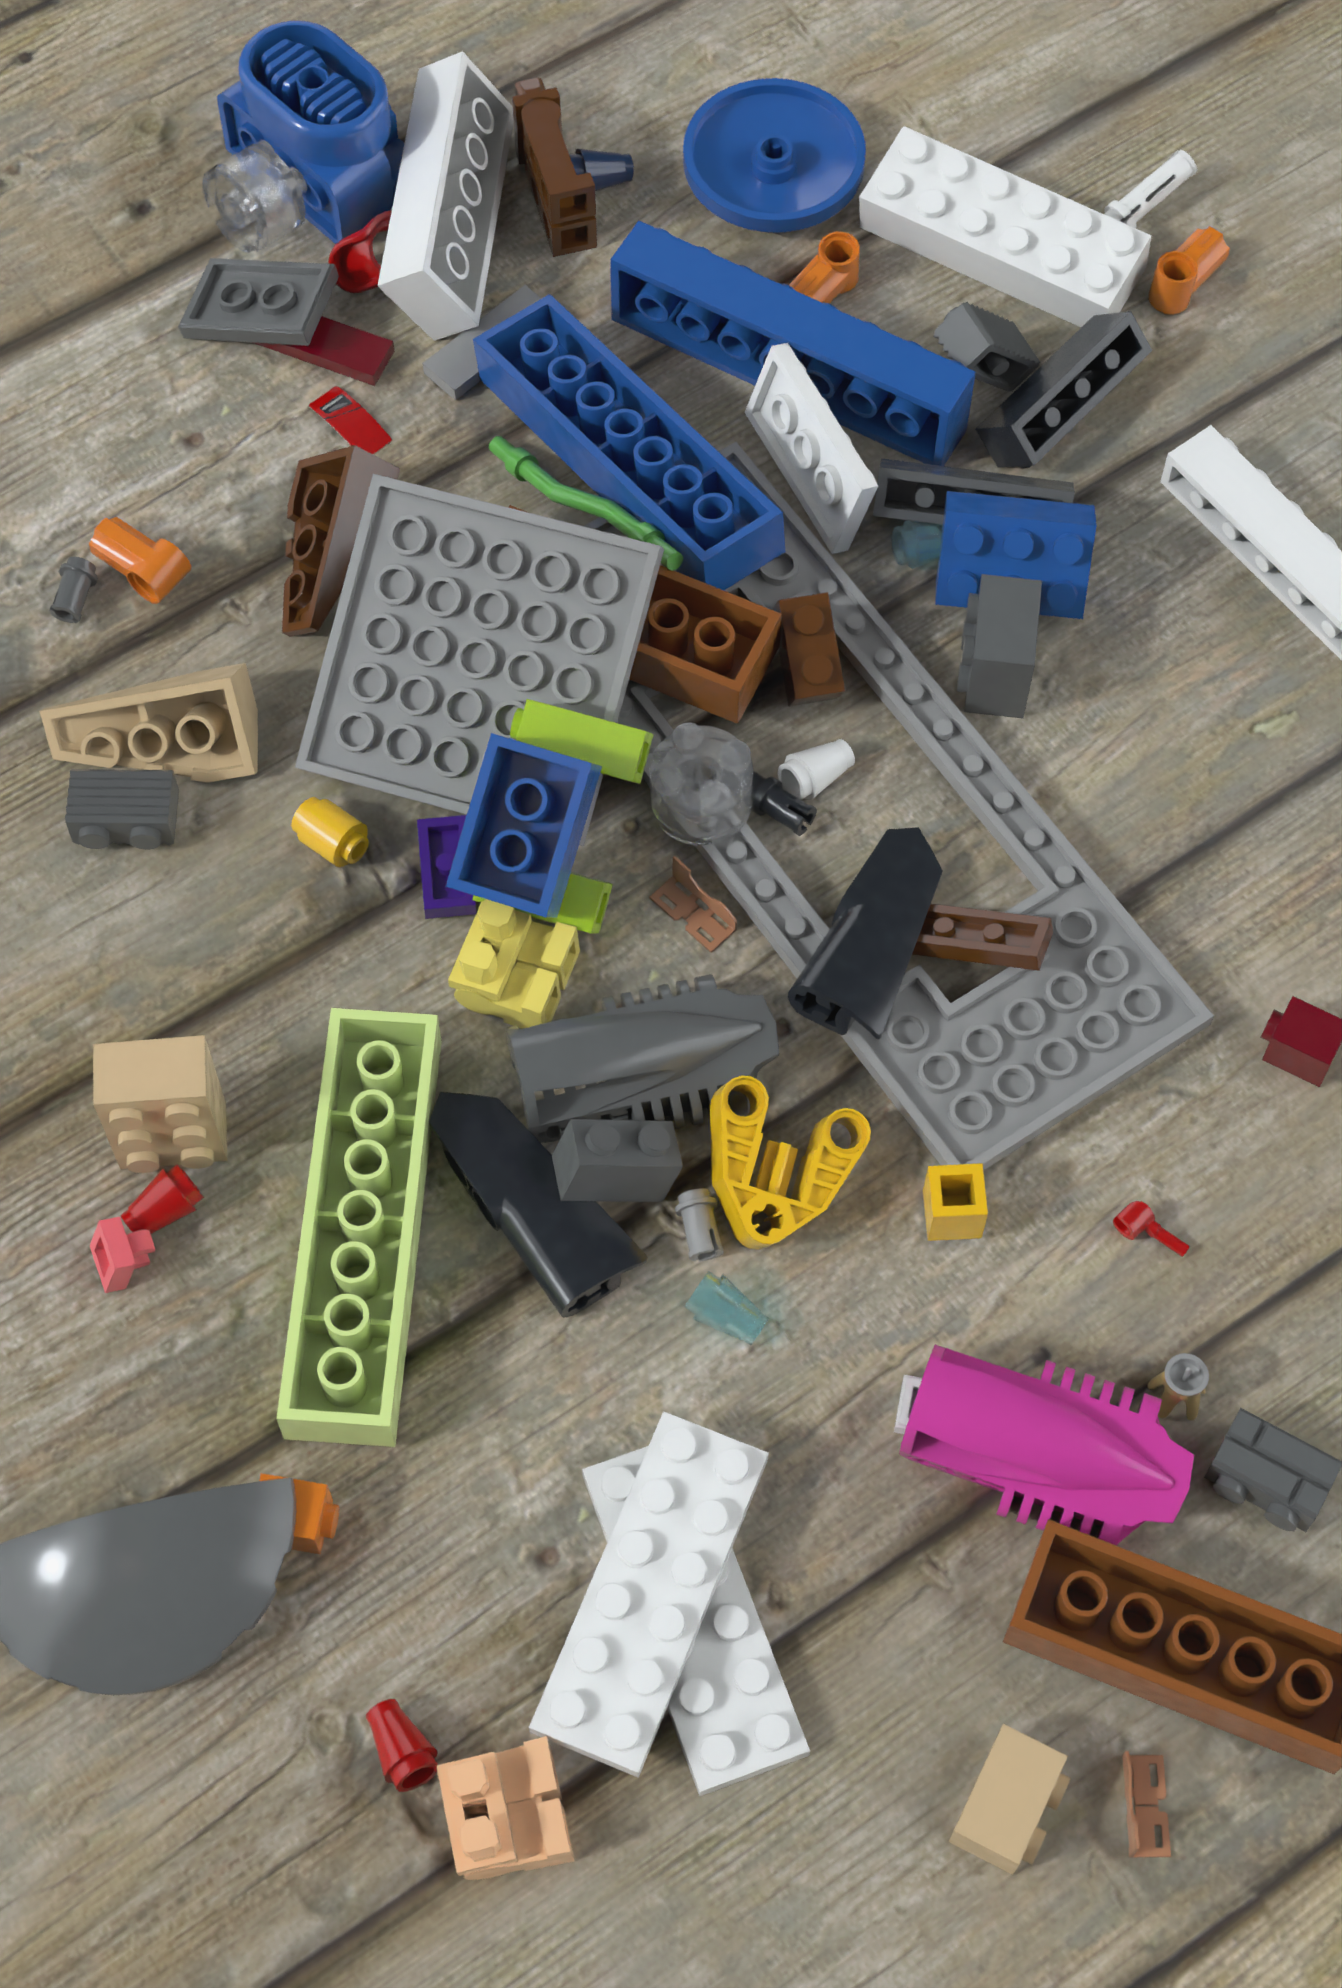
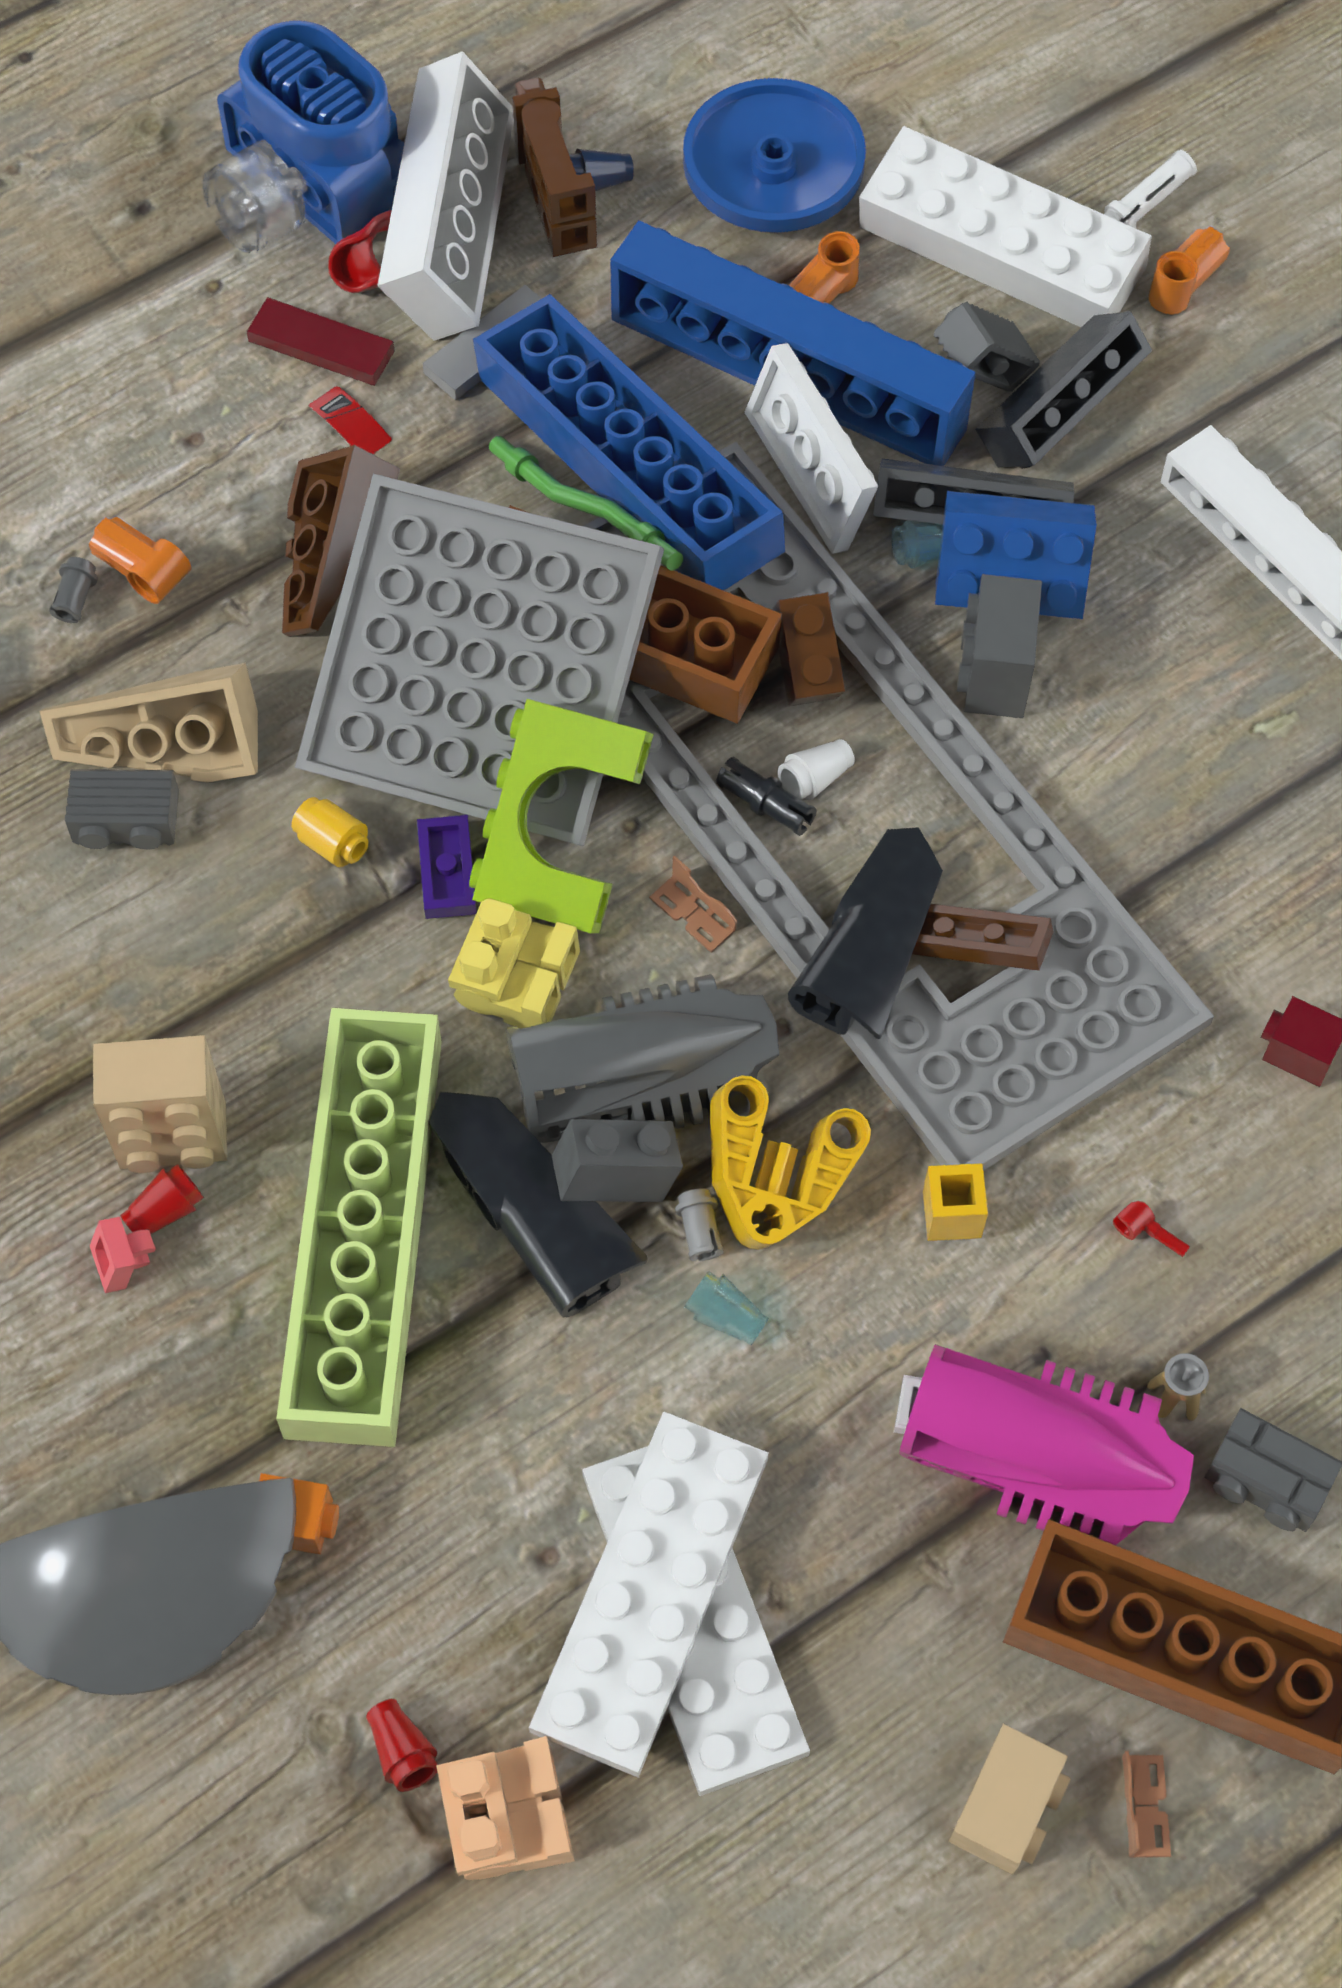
dark grey tile [178,258,339,346] -> none
blue brick [446,733,602,918] -> none
clear brick [650,722,753,846] -> none

